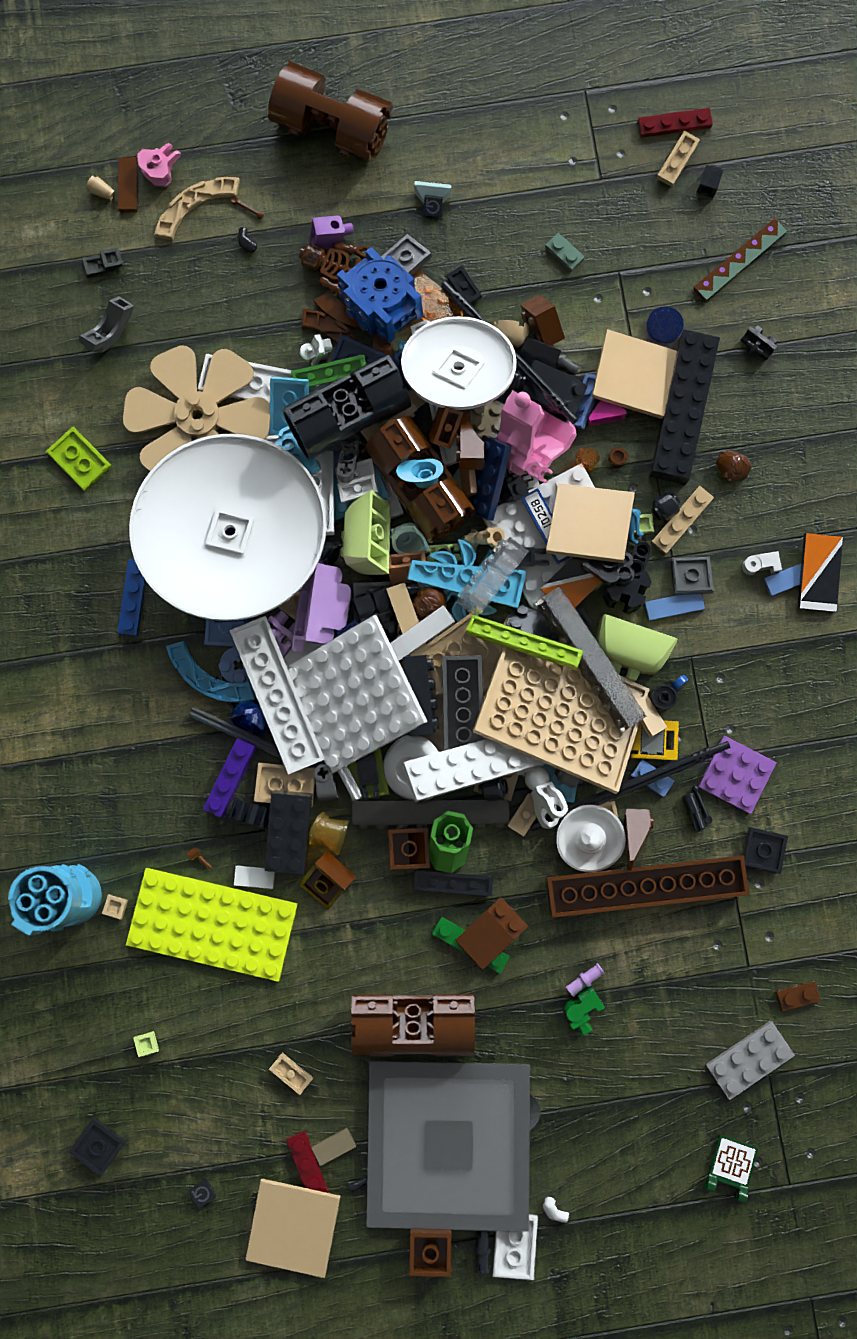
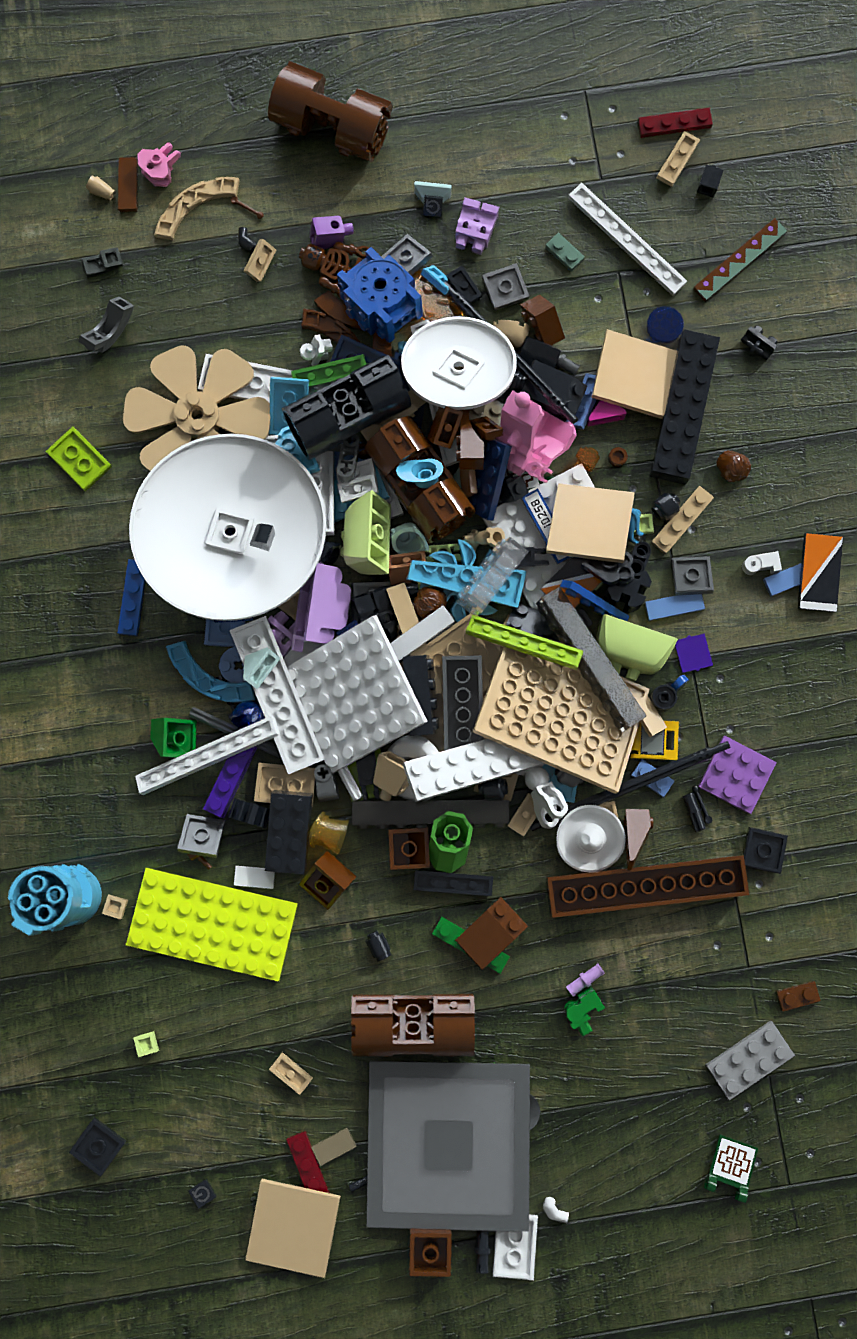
none -> white plate [135,716,279,795]
none -> green slope [150,718,197,758]
none -> plate [177,814,226,858]
none -> light aqua slope [243,648,281,689]
none -> tan plate [244,239,276,282]
none -> black brick [250,524,275,551]
none -> black brick [365,930,391,962]
none -> tan torso [373,750,409,801]
none -> medium azure tile [421,265,449,295]
none -> lavender hips [455,198,499,254]
none -> reddish brown plate [470,416,503,441]
none -> flat silver plate [482,263,530,311]
none -> blue plate [560,580,629,621]
none -> white plate [568,183,687,296]
none -> dark purple piece [675,633,713,673]

